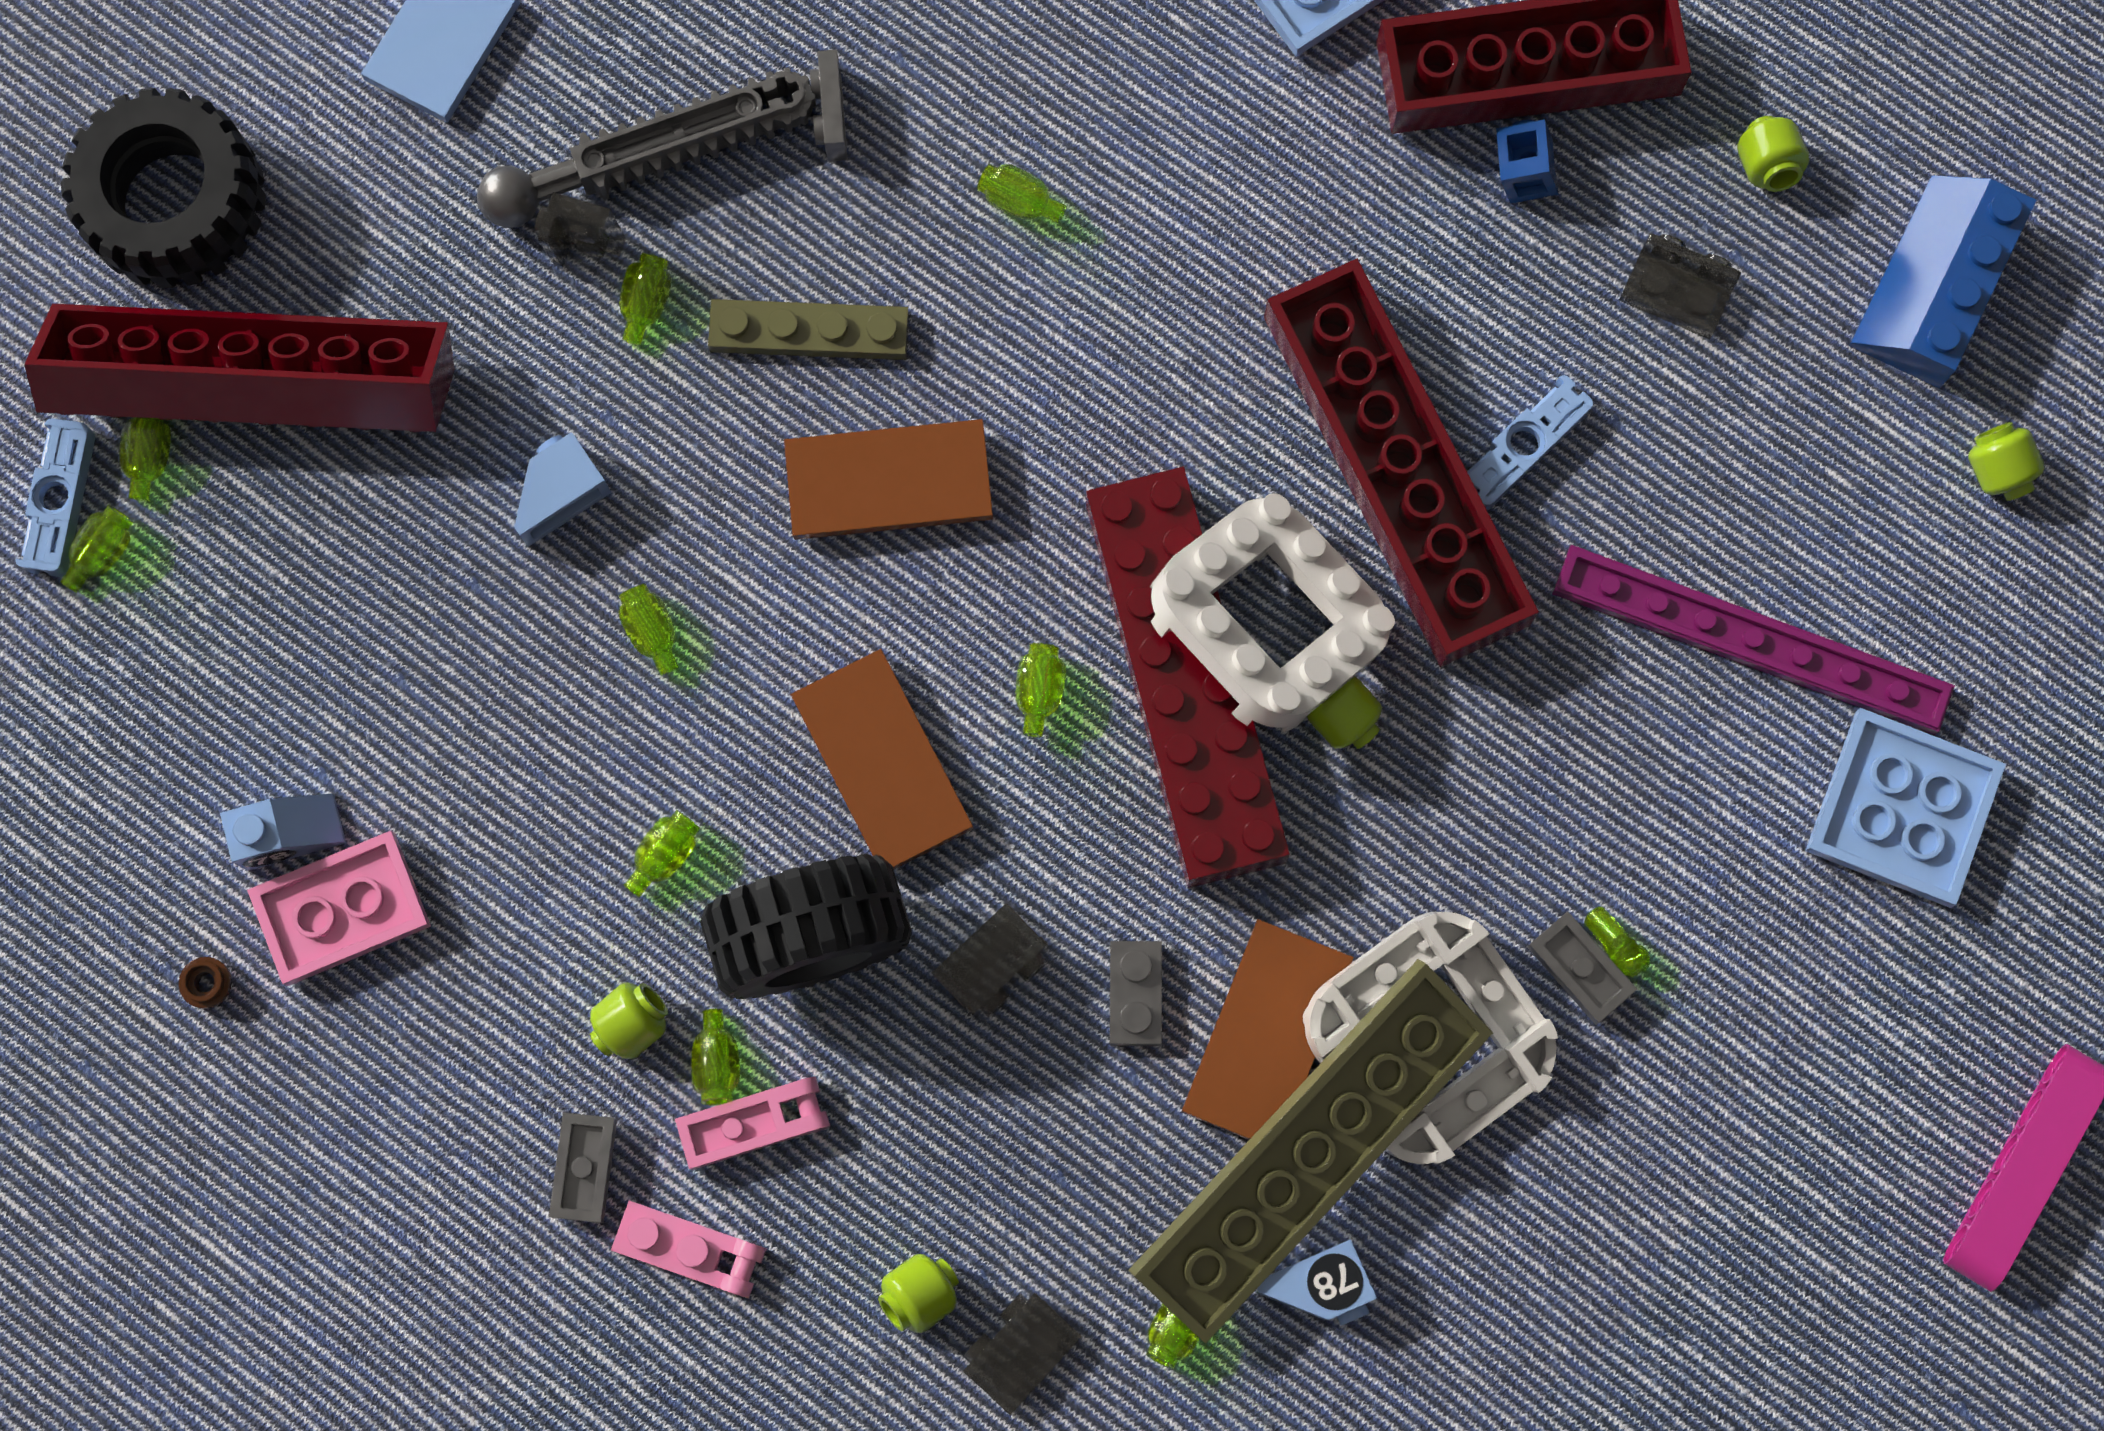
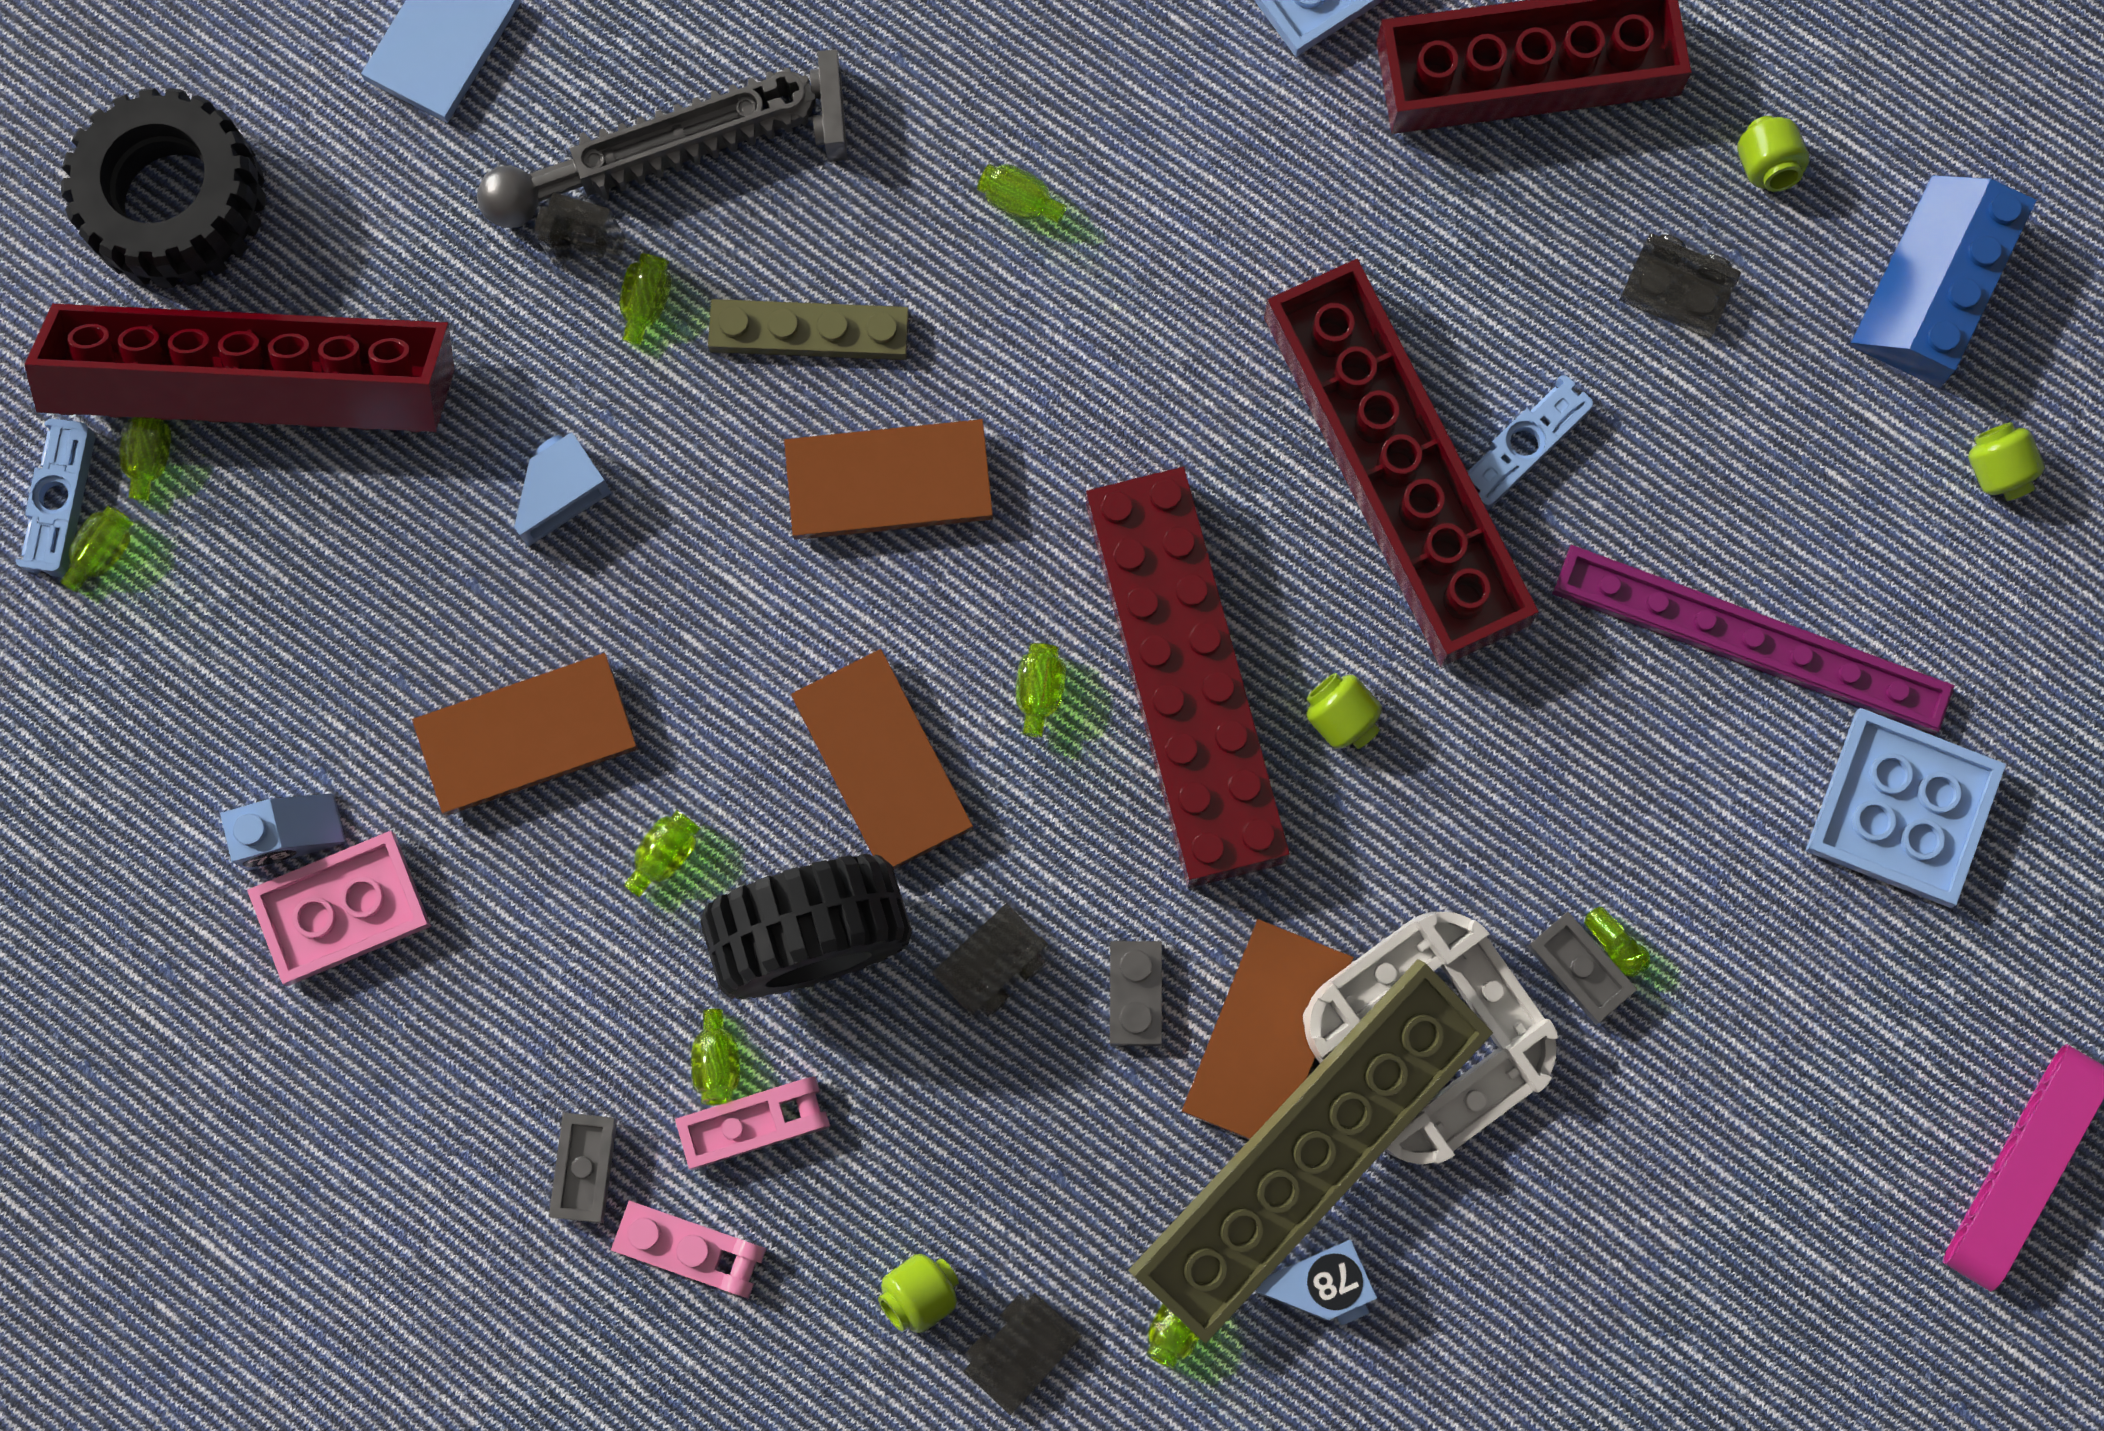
reddish brown plate [179,957,232,1009] -> none
lime head [590,982,668,1060] -> none
clear neon green plant [618,583,679,676] -> none
white plate [1150,493,1395,732] -> none
blue brick [1496,119,1559,204] -> none
none -> dark orange tile [412,653,639,816]

